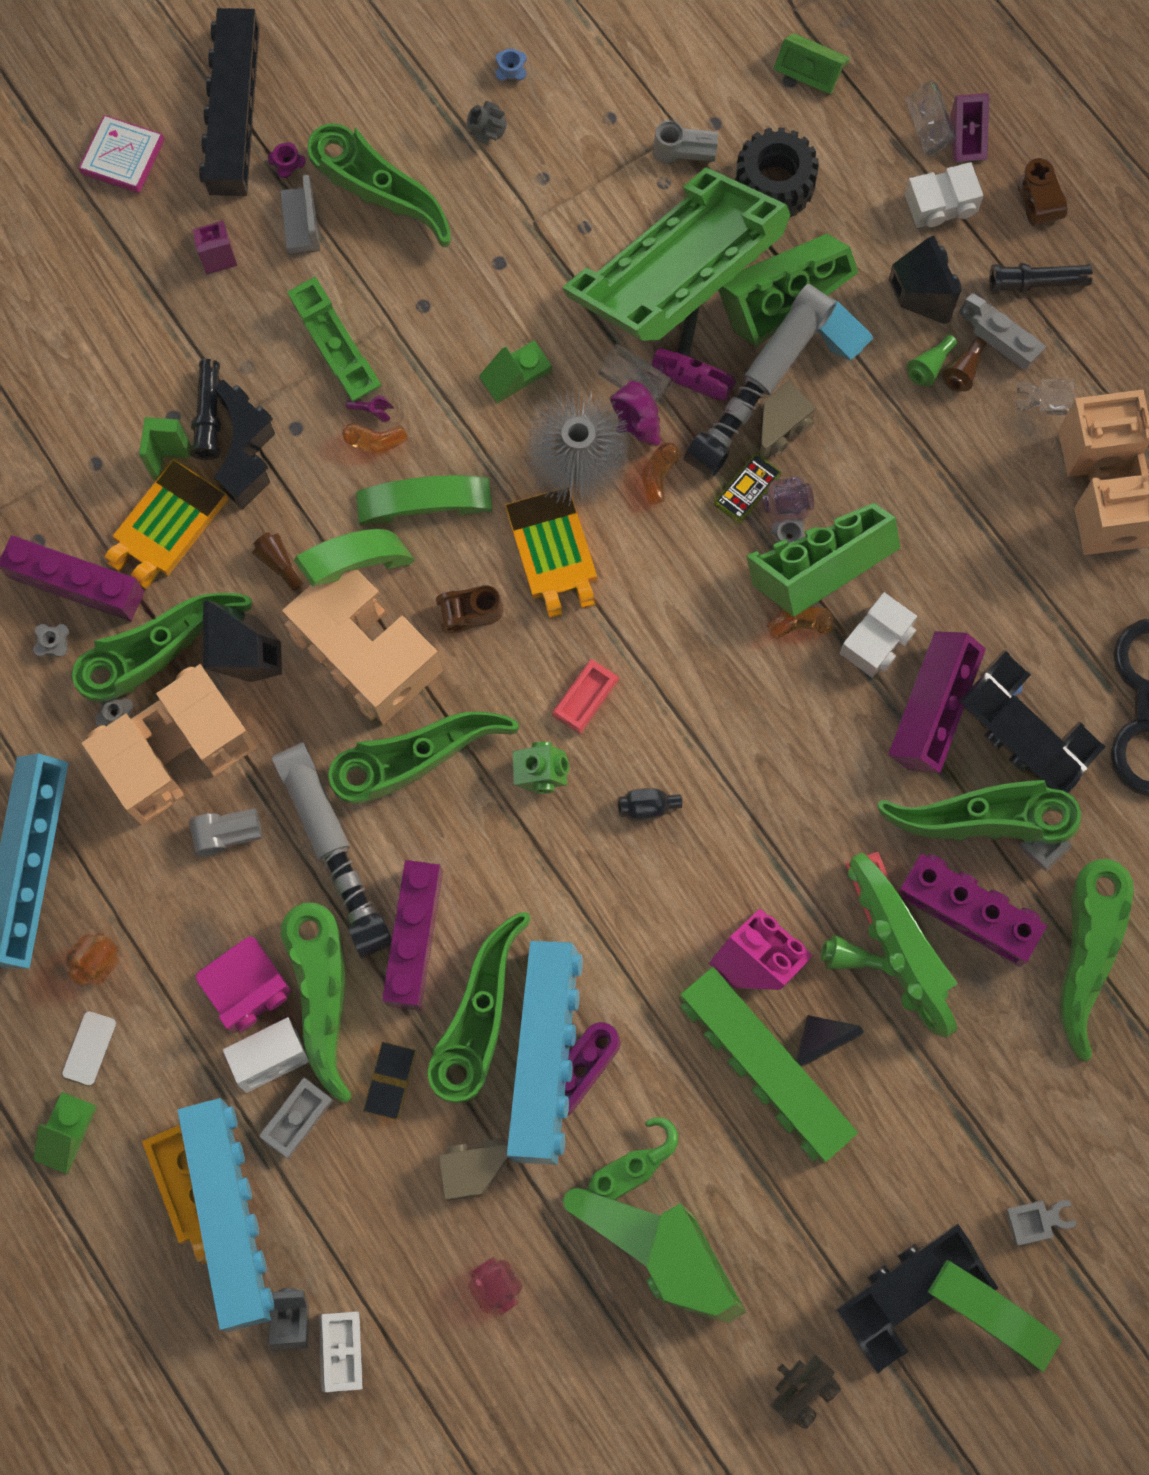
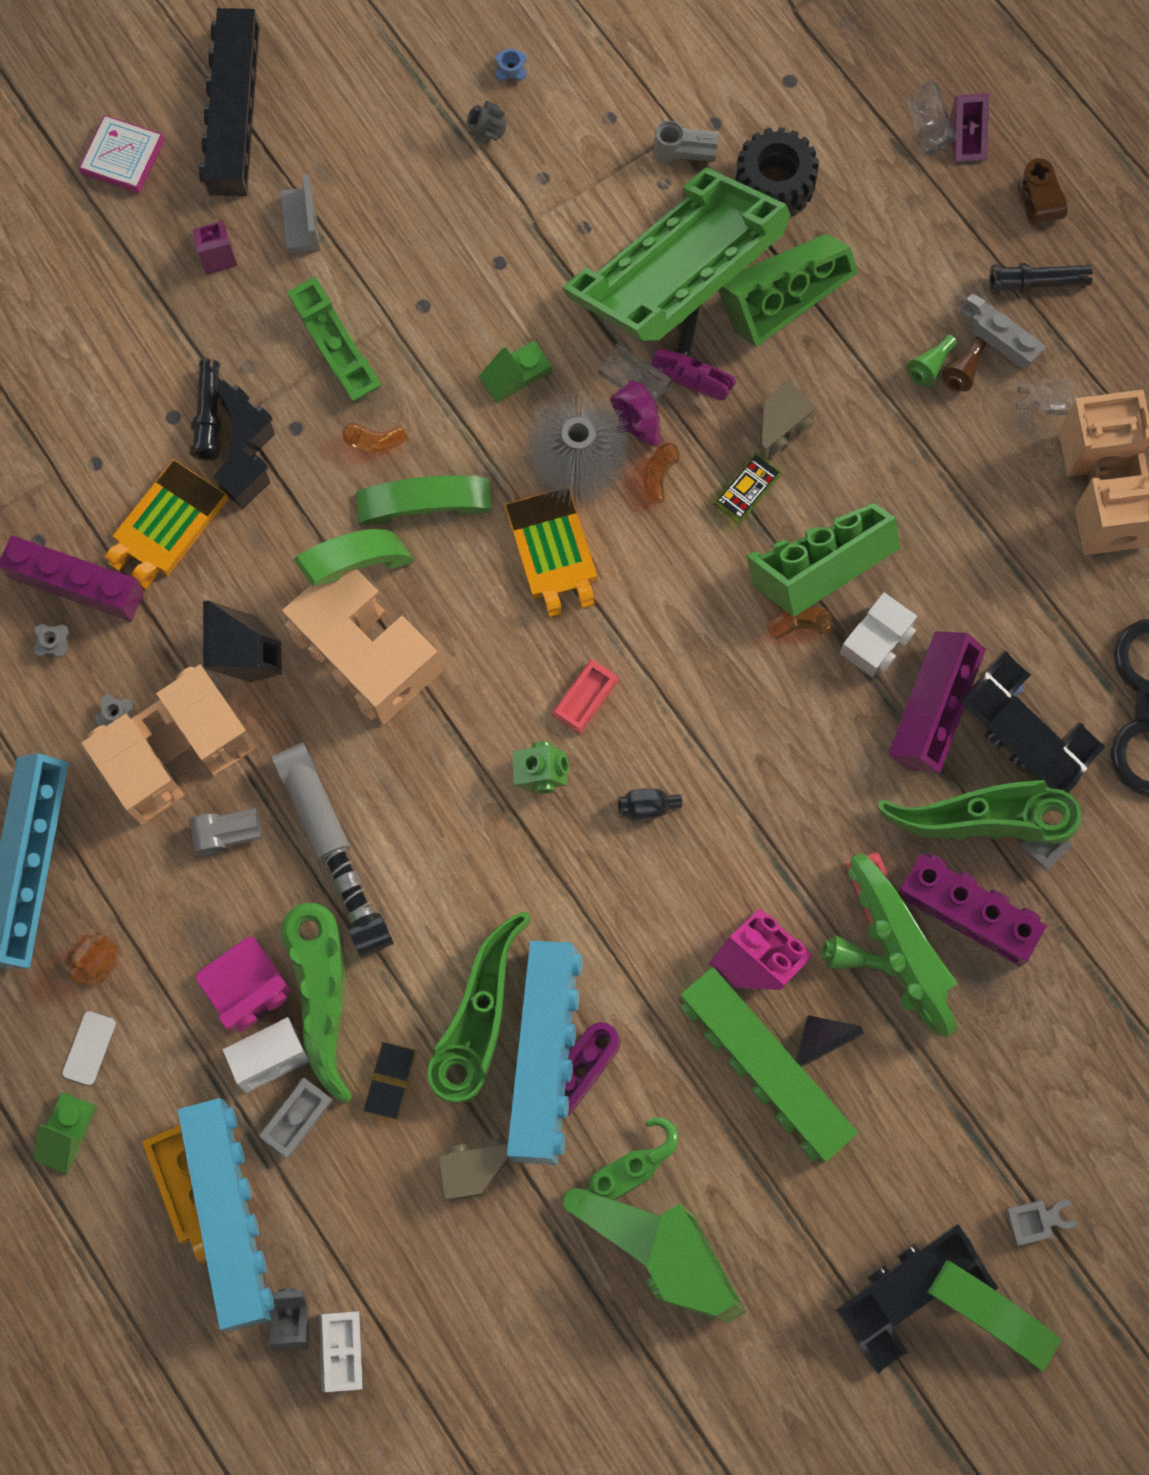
bright green animal [72,593,253,702] -> none
bright green panel [139,417,191,480] -> none
reddish brown cone [252,532,304,591] -> none
magenta plate [268,142,306,178] -> none
bright green animal [307,123,451,247] -> none
bright green animal [328,712,519,804] -> none
magenta hand [346,396,394,422] -> none
magenta brick [382,860,443,1011] -> none
reddish brown piece [436,585,504,633] -> none
clear pink head [468,1257,523,1315] -> none
piece [683,283,837,479] -> none
head [763,476,814,523] -> none
clear smoke hips [770,1355,841,1429] -> none
light grey plate [771,519,804,543] -> none
bright green panel [773,33,850,94] -> none
medium azure slope [817,299,874,361] -> none
black slope [888,236,962,324] -> none
white brick [905,162,984,228] -> none
bright green animal [1060,859,1134,1062] -> none

